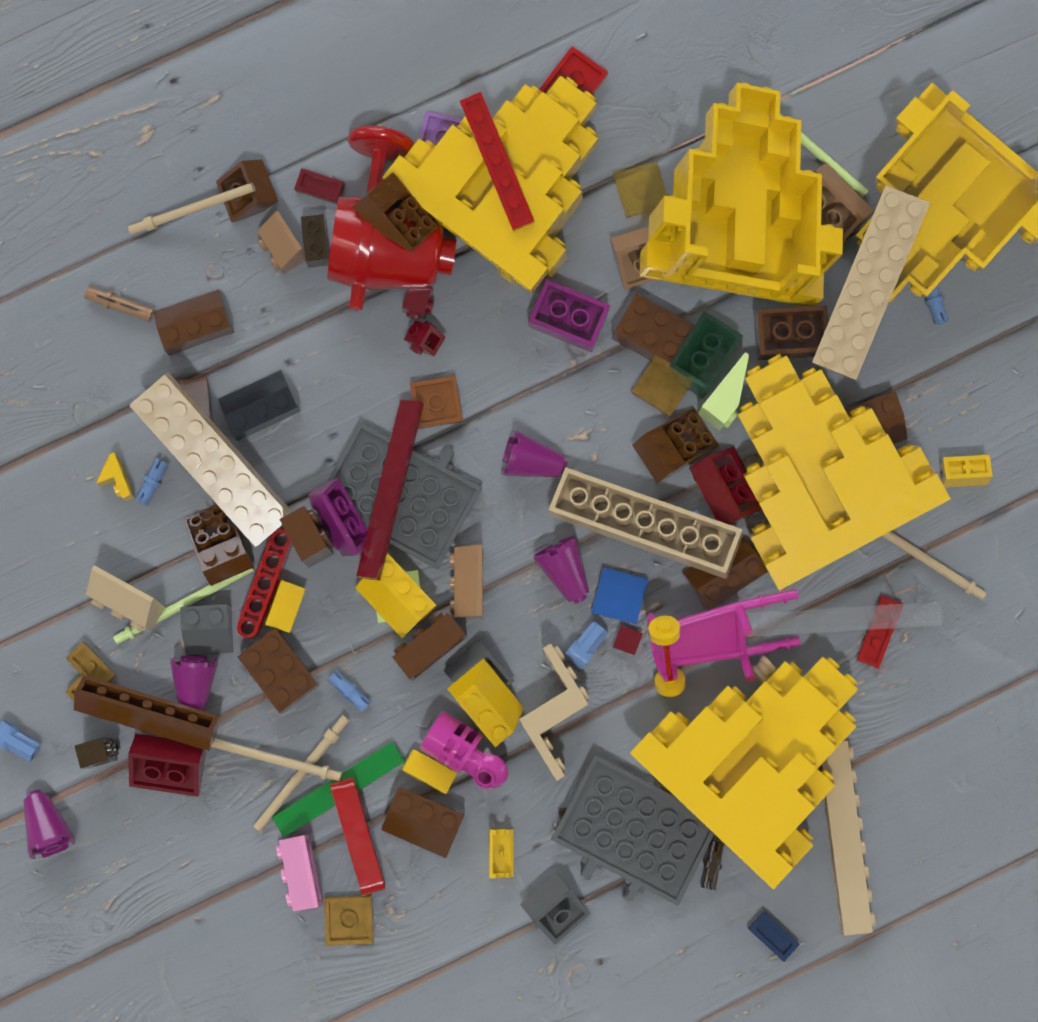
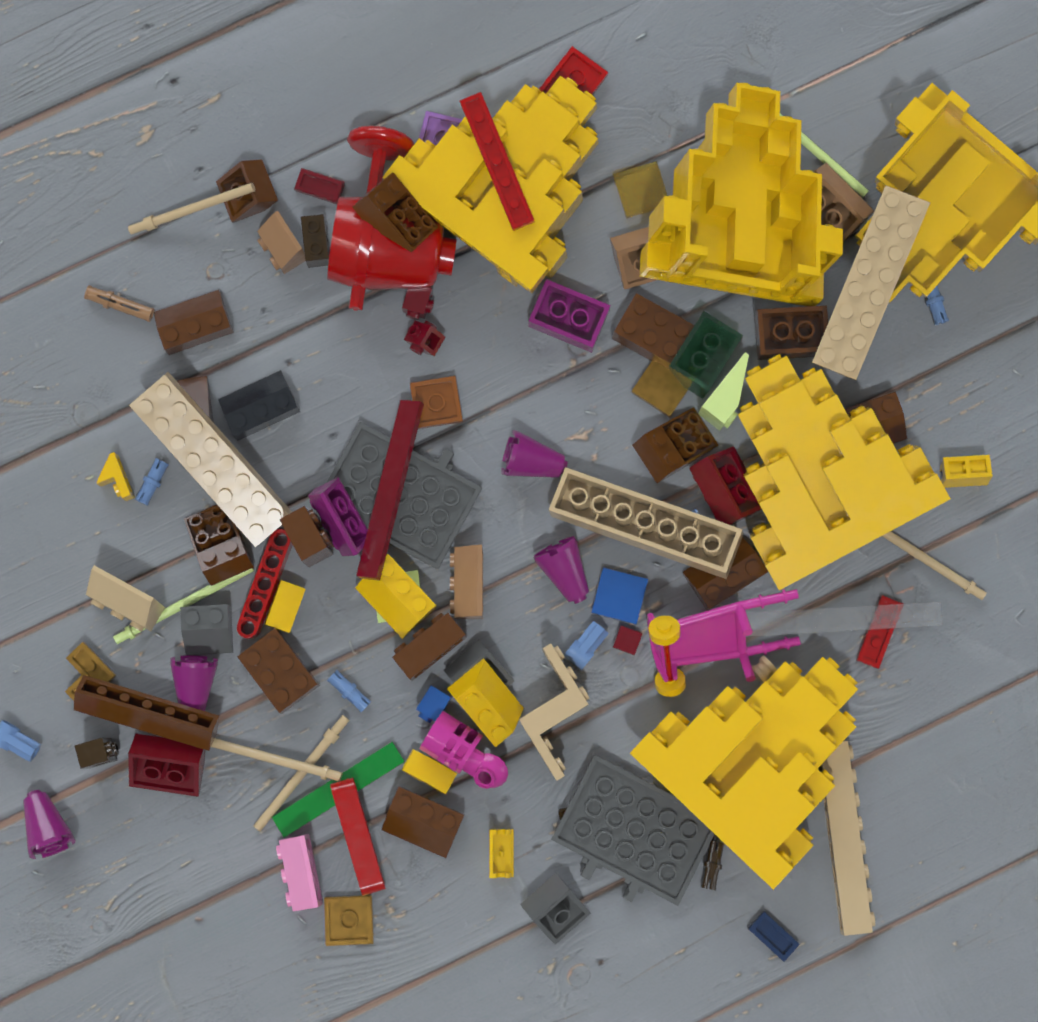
none -> blue brick [416,685,452,723]

